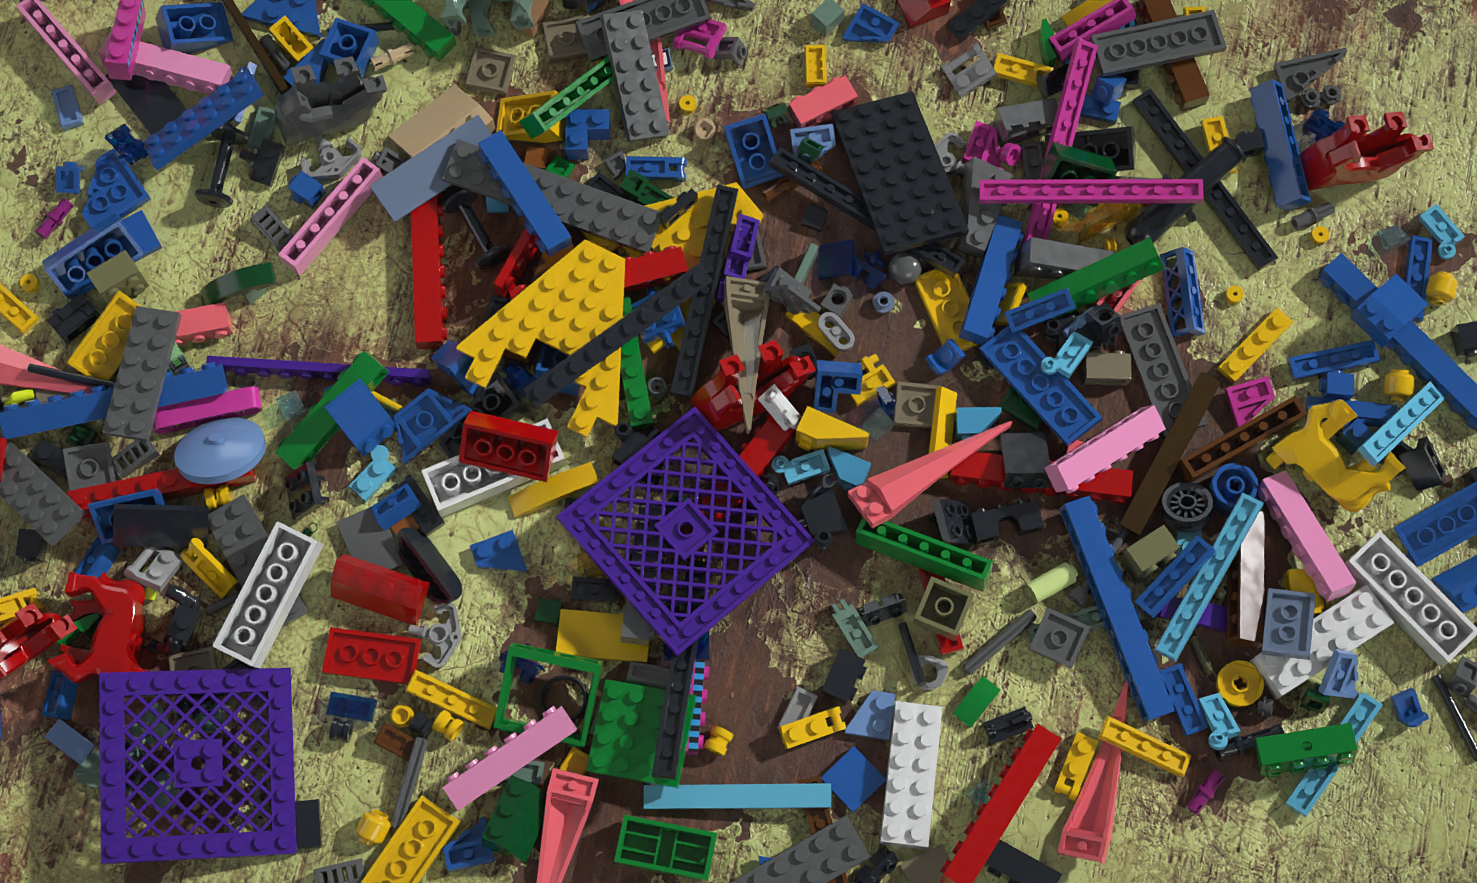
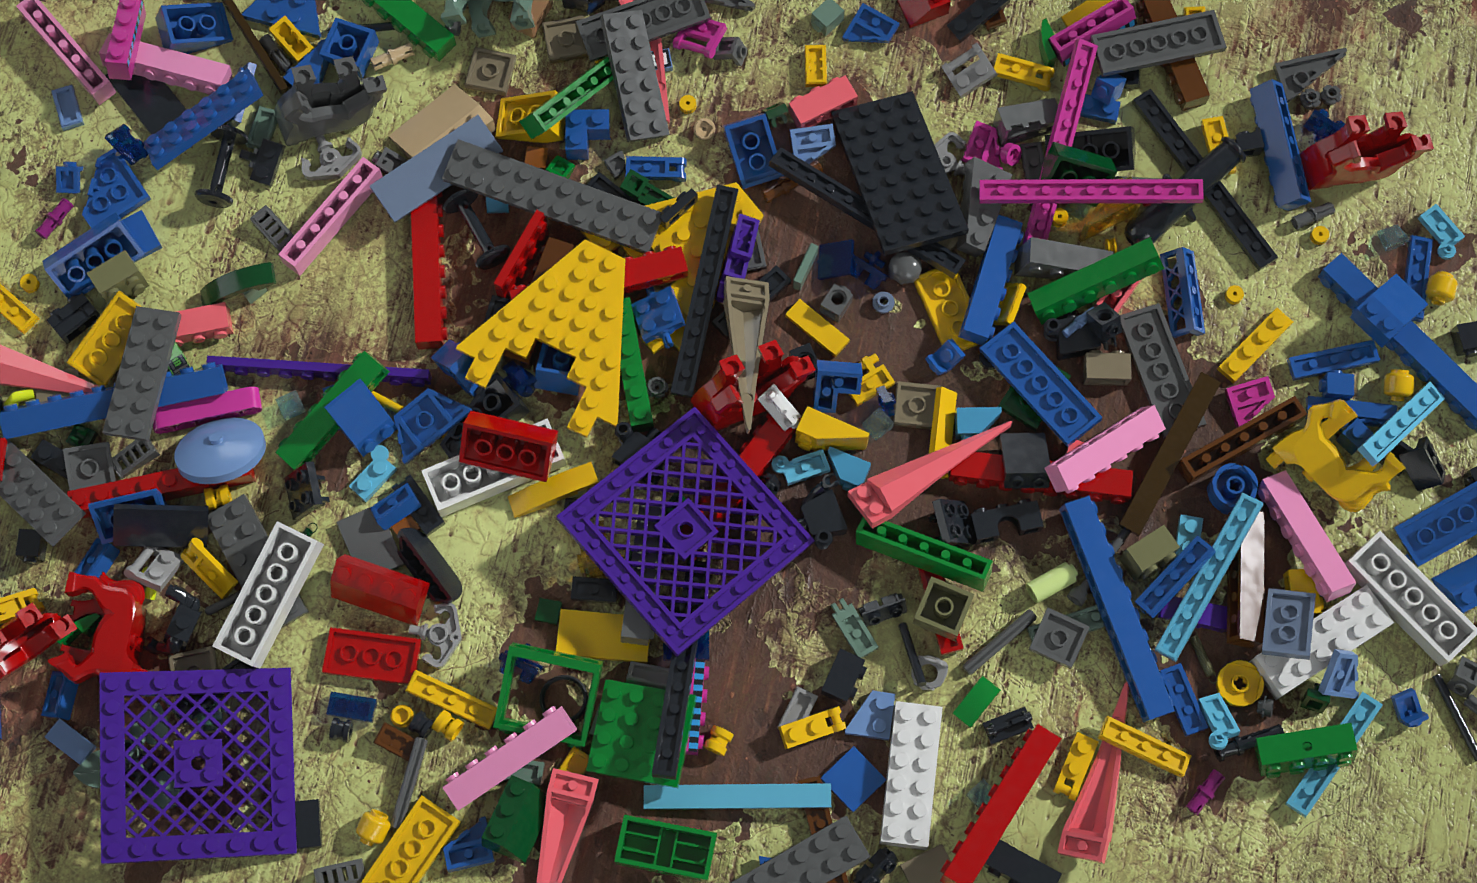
black bar [28,364,115,388] -> none
blue brick [288,171,326,209] -> none
blue wing [470,530,528,573] -> none
blue brick [477,130,572,257] -> none
black plate [521,263,713,408] -> none
dark grey bracket [764,267,821,315] -> none
dark green tile [797,136,824,165] -> none
black tile [800,204,828,232] -> none
light grey plate [818,312,855,352] -> none
blue plate [1004,288,1076,333] -> none
black plate [1035,63,1069,98] -> none
medium azure hinge [1041,331,1093,378] -> none
black wheel [1161,482,1213,533] -> none

